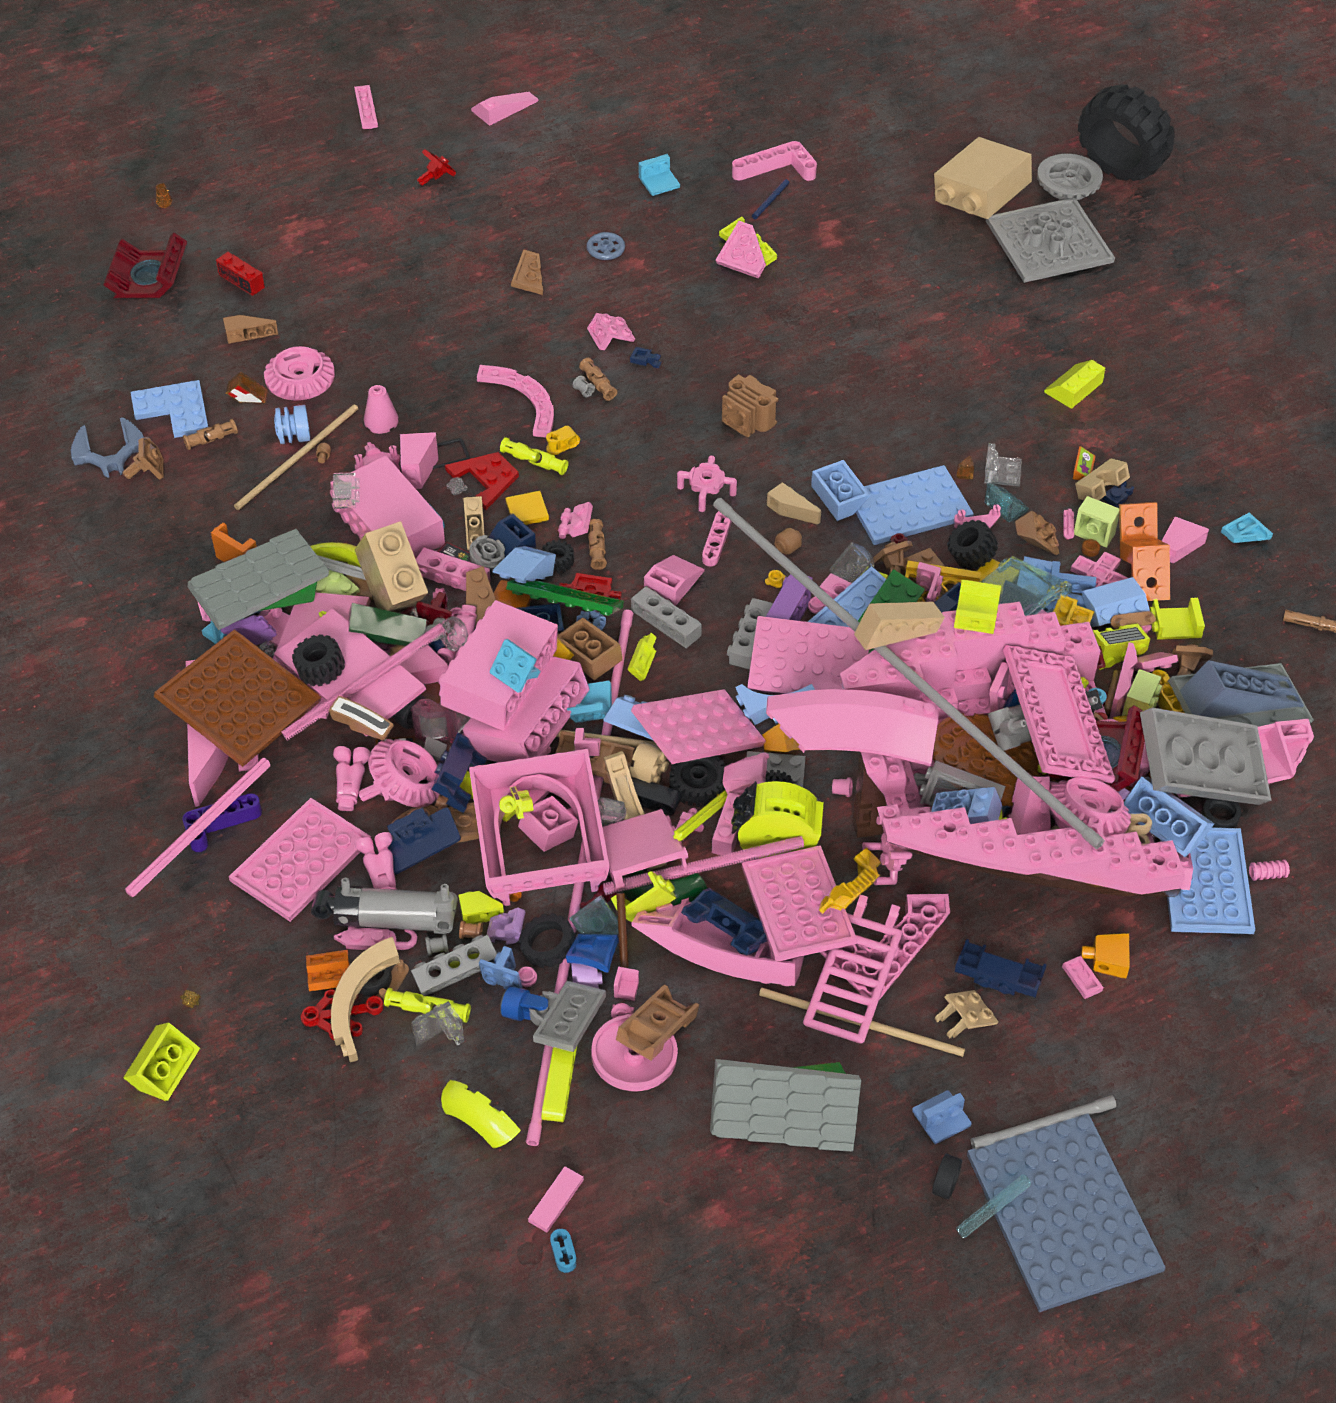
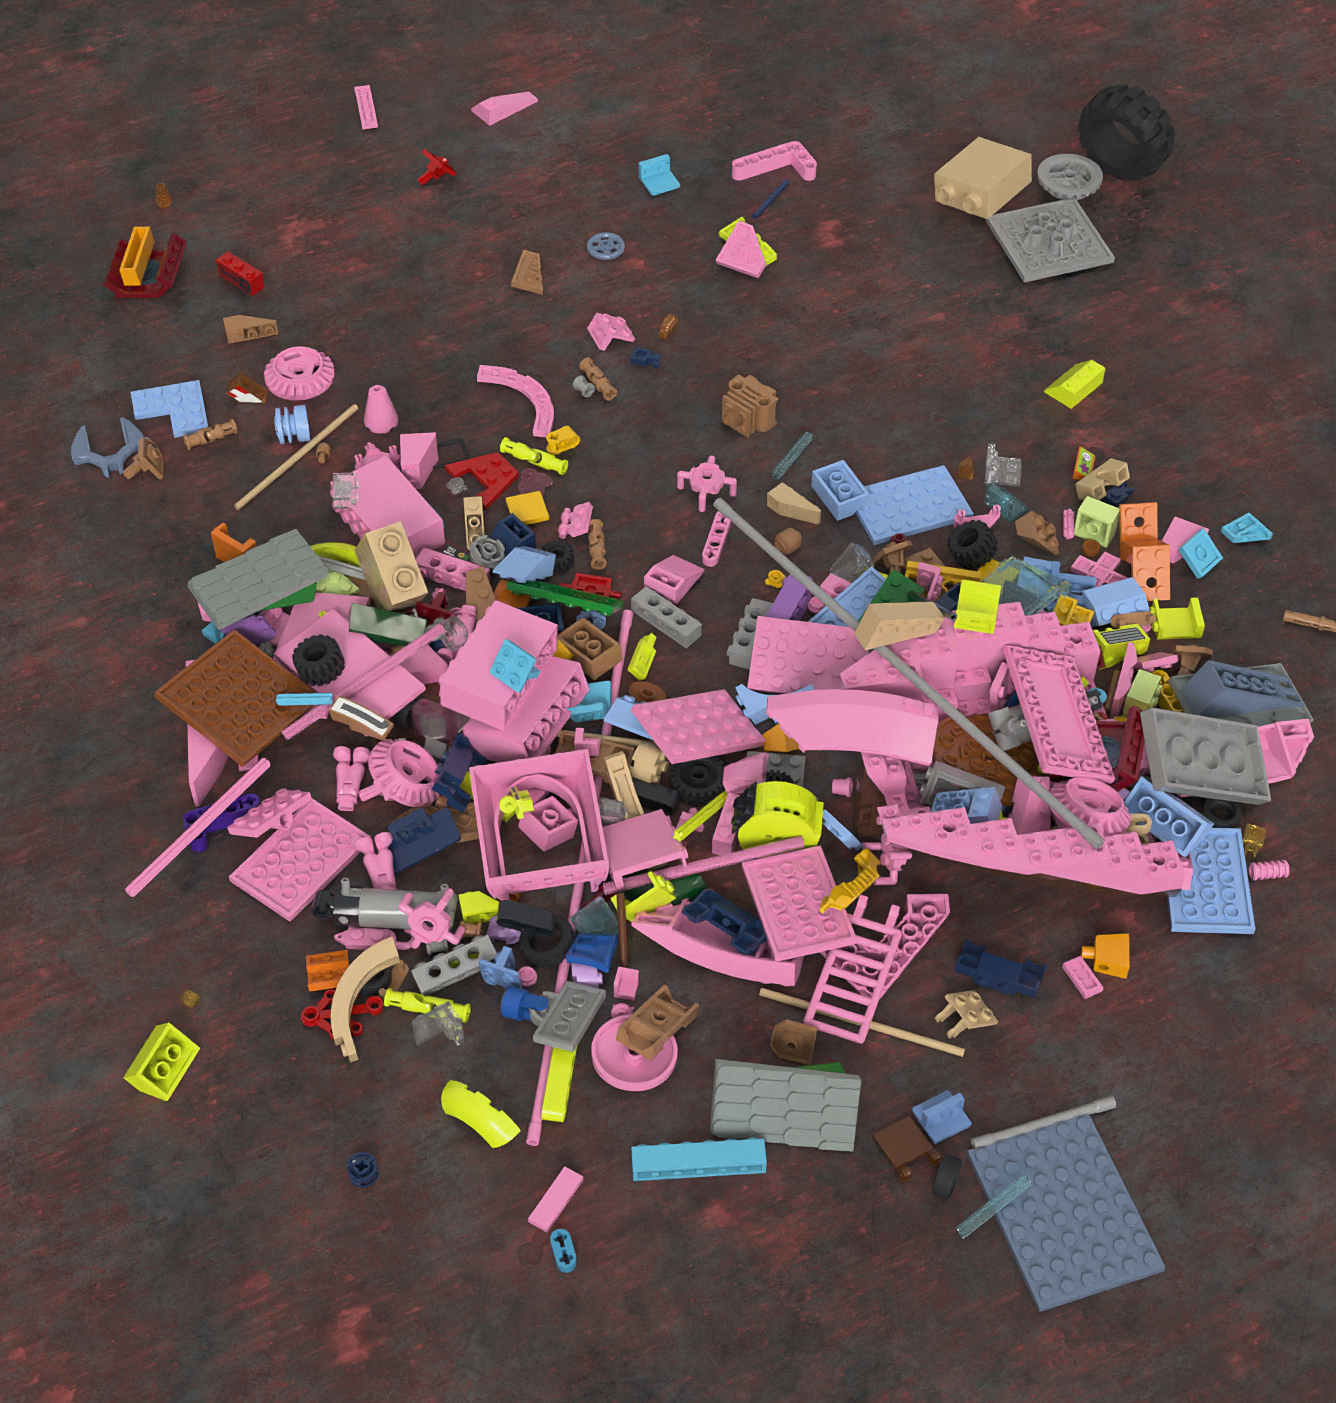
none -> light orange brick [119,227,155,286]
none -> bright pink plate [227,789,312,837]
none -> medium azure axle [276,693,334,706]
none -> dark blue wheel [346,1152,379,1188]
none -> bright pink plate [398,888,466,949]
none -> black beam [496,900,556,938]
none -> clear pink plate [518,468,553,497]
none -> dark orange dish [629,681,666,703]
none -> medium azure brick [632,1137,767,1181]
none -> clear orange cone [658,314,679,339]
none -> medium nougat piece [770,1019,818,1066]
none -> clear light blue axle [771,431,813,480]
none -> light blue plate [822,810,862,851]
none -> reddish brown flag [872,1116,941,1182]
none -> black piece [908,590,957,621]
none -> medium azure plate [1178,528,1223,579]
none -> clear yellow plate [1242,824,1267,858]

